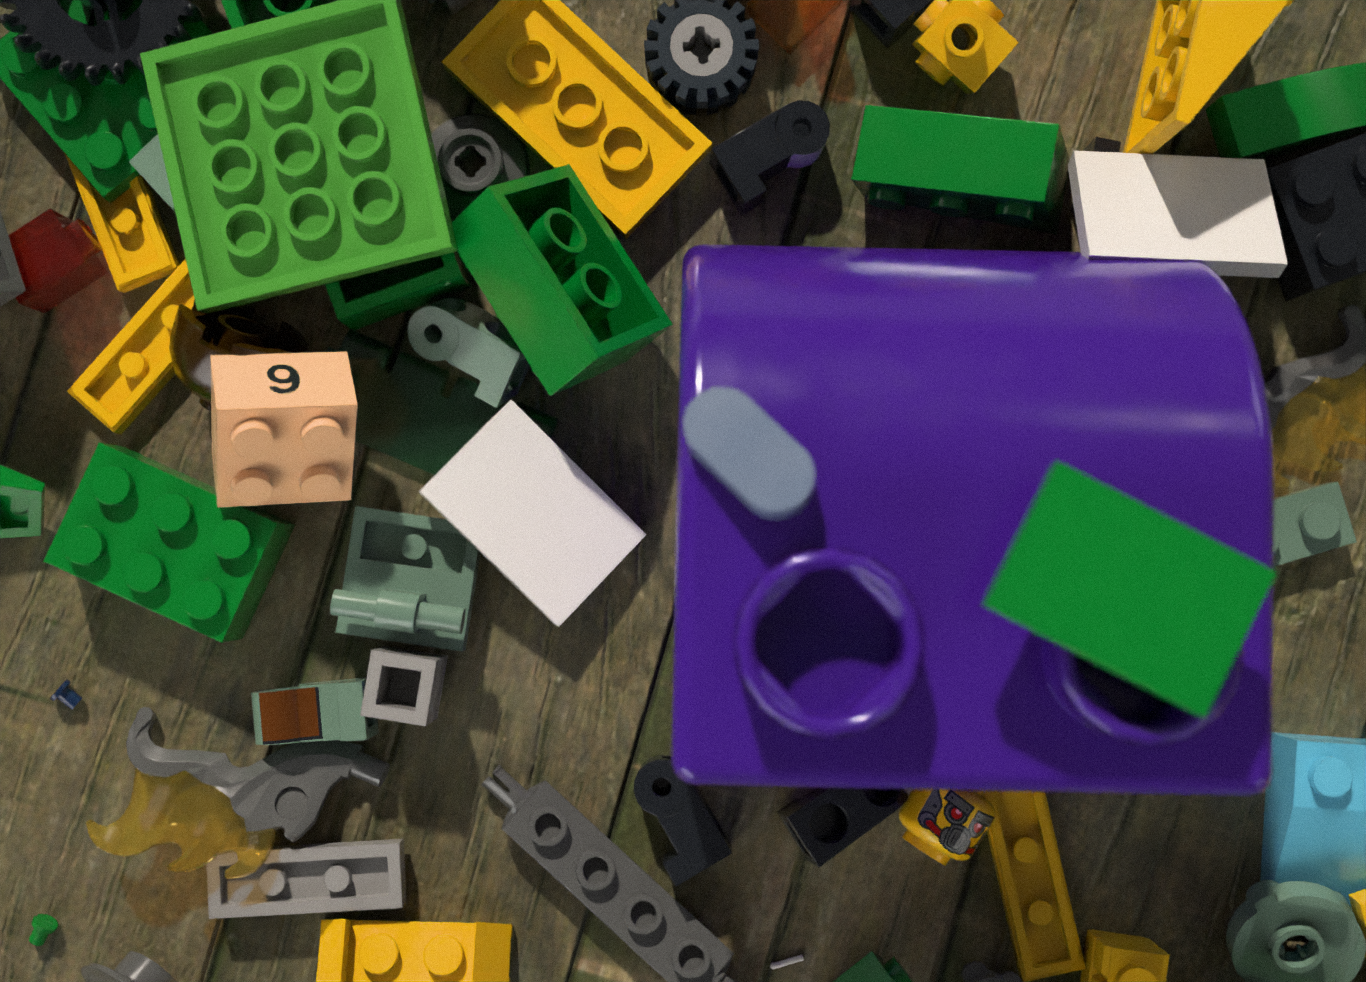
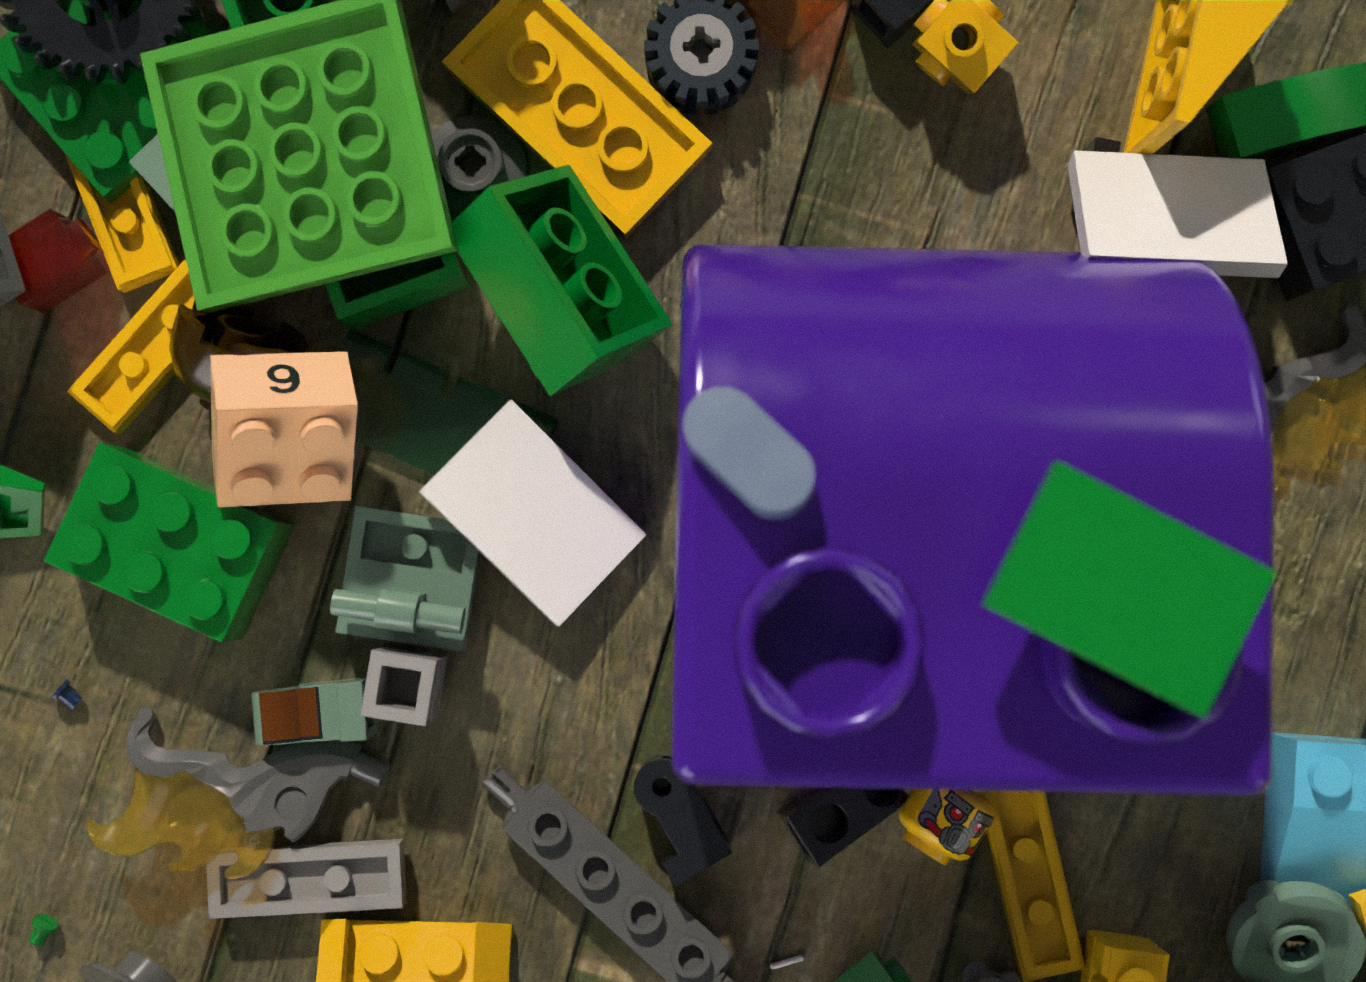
sand green leg [407,296,530,408] -> none
black leg [709,100,830,216] -> none
green wedge [851,105,1070,235] -> none
sand green plate [1274,481,1357,566] -> none

